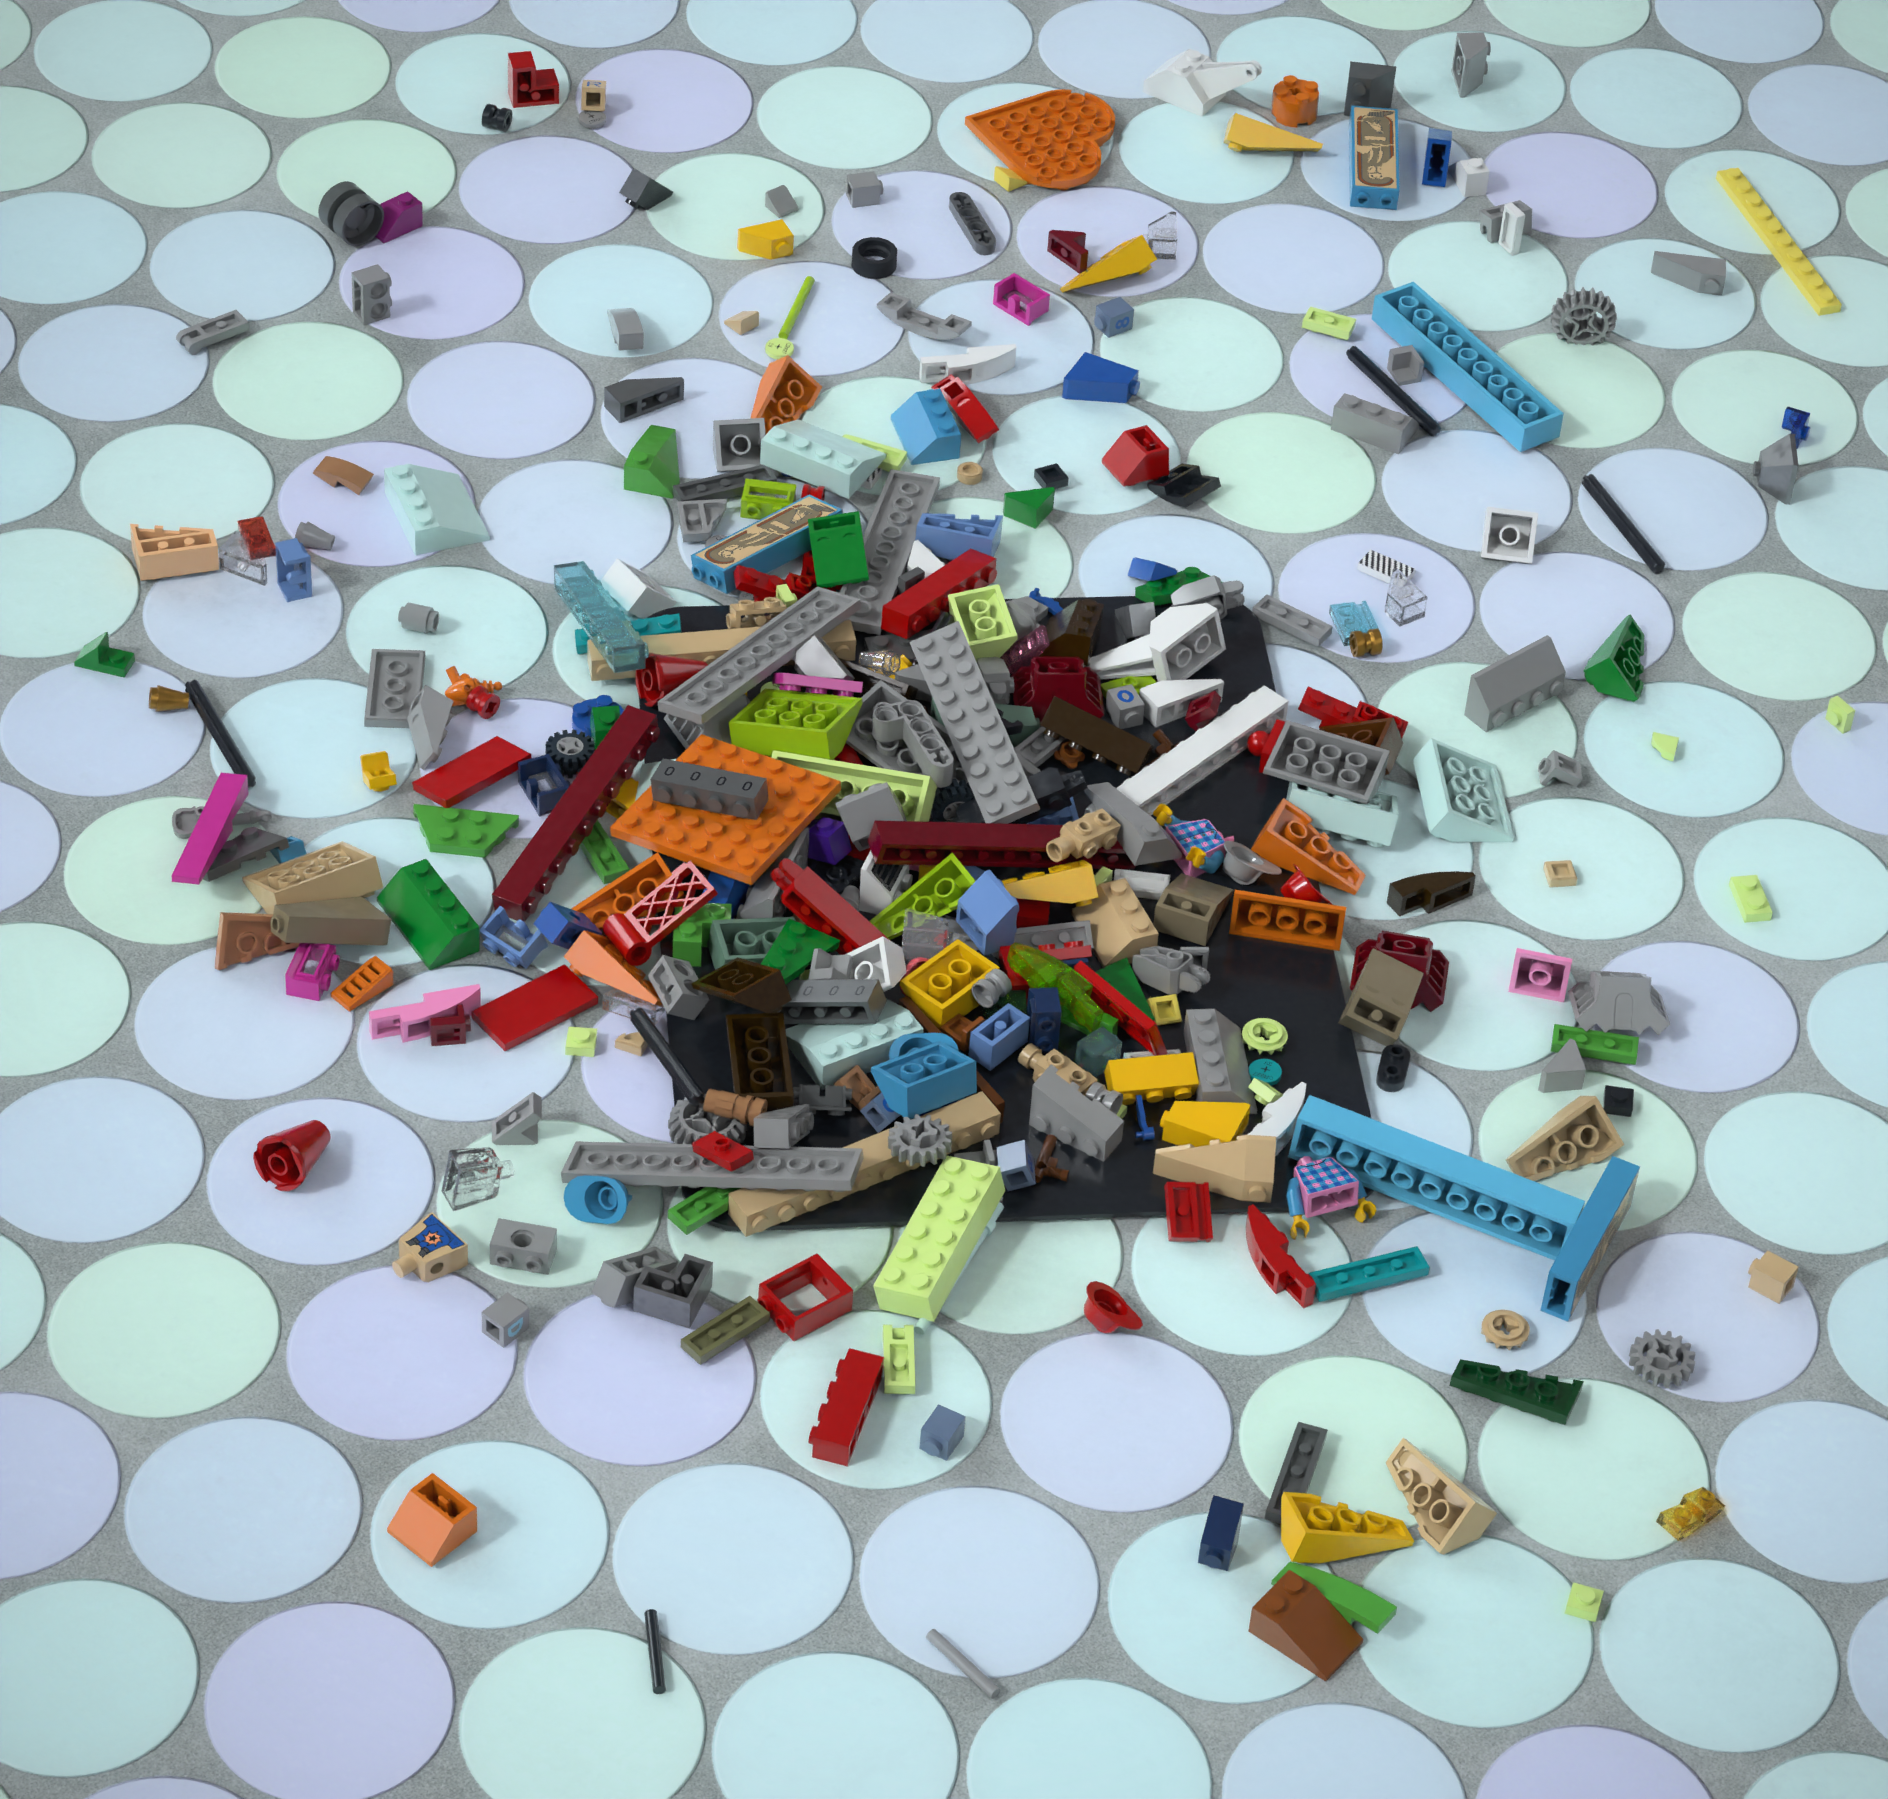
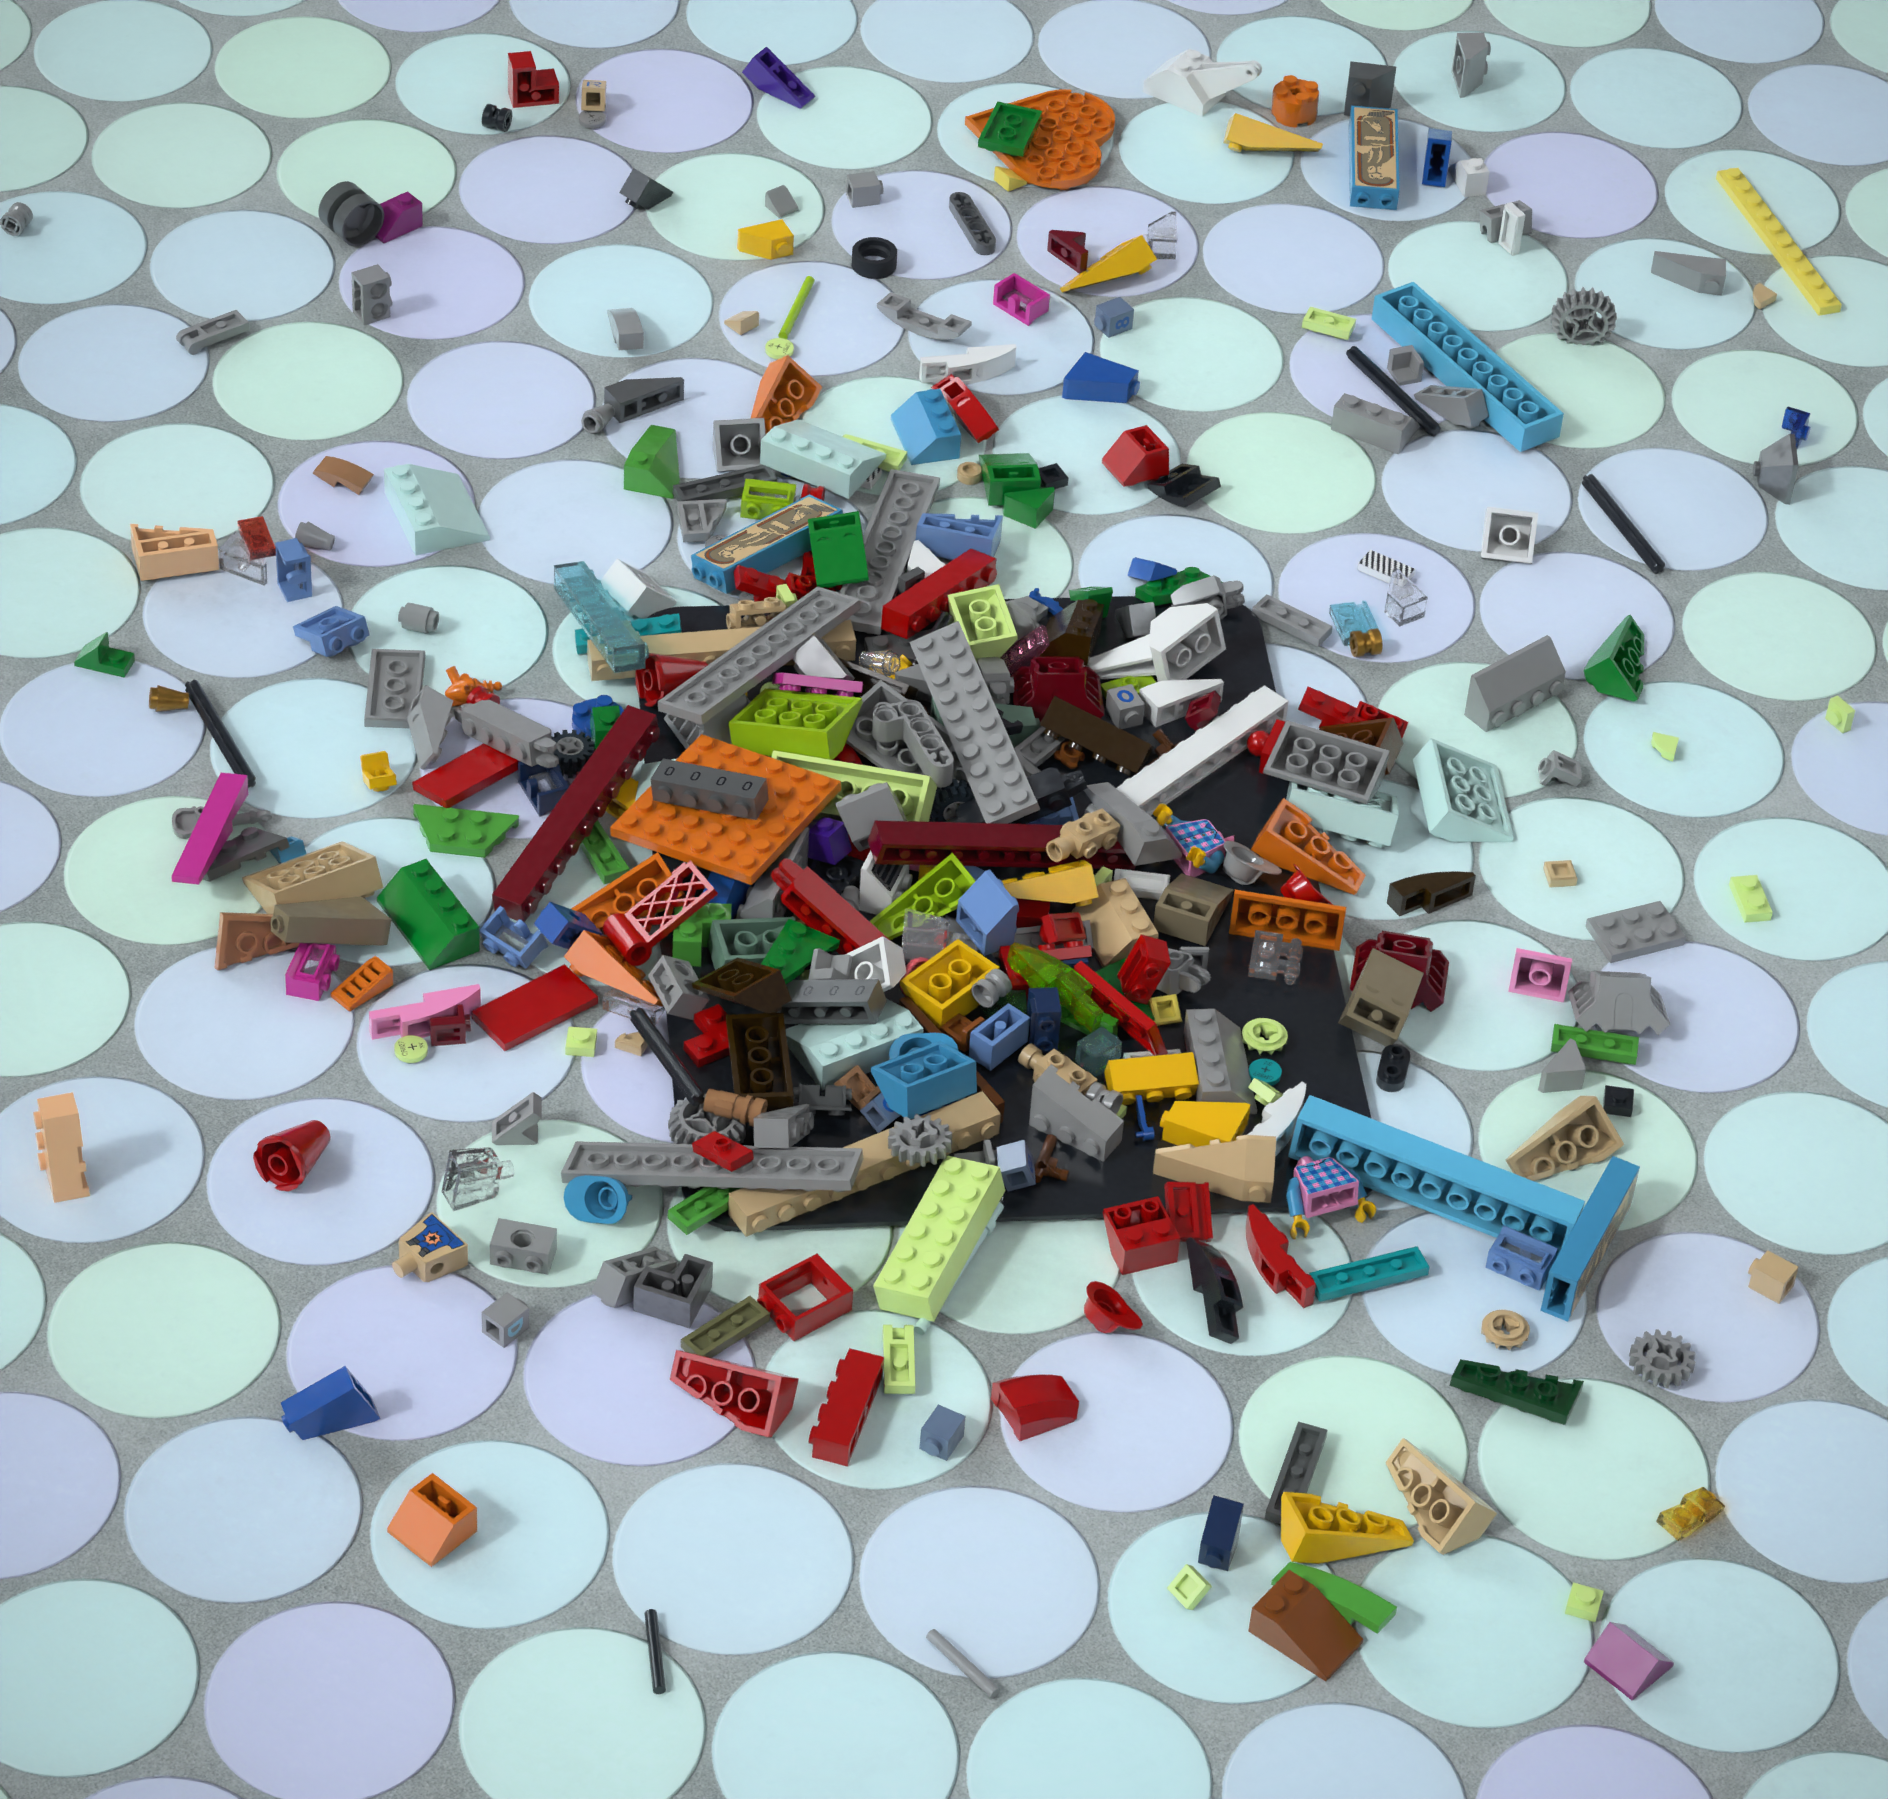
none -> light grey wheel [0,202,33,236]
none -> light nougat wedge [33,1092,90,1203]
none -> blue slope [280,1366,380,1440]
none -> medium blue plate [293,606,370,657]
none -> yellowish green piece [394,1035,428,1063]
none -> light grey hinge [454,700,559,768]
none -> light grey cone [581,404,615,433]
none -> red wedge [670,1350,799,1438]
none -> red plate [684,1004,730,1068]
none -> dark purple slope [742,47,815,109]
none -> green plate [978,101,1042,157]
none -> green slope [979,453,1041,506]
none -> red slope [991,1374,1079,1442]
none -> red tile [1039,912,1086,946]
none -> green slope [1069,586,1113,618]
none -> red slope [1103,1196,1180,1275]
none -> red window [1117,934,1171,1005]
none -> yellowish green plate [1167,1564,1212,1610]
none -> black slope [1186,1237,1243,1344]
none -> clear plate [1248,930,1303,985]
none -> light grey slope [1414,385,1489,428]
none -> medium blue window [1485,1225,1558,1291]
none -> slope [1584,1622,1674,1700]
none -> light grey plate [1585,901,1686,963]
none -> tan tile [1753,283,1777,309]

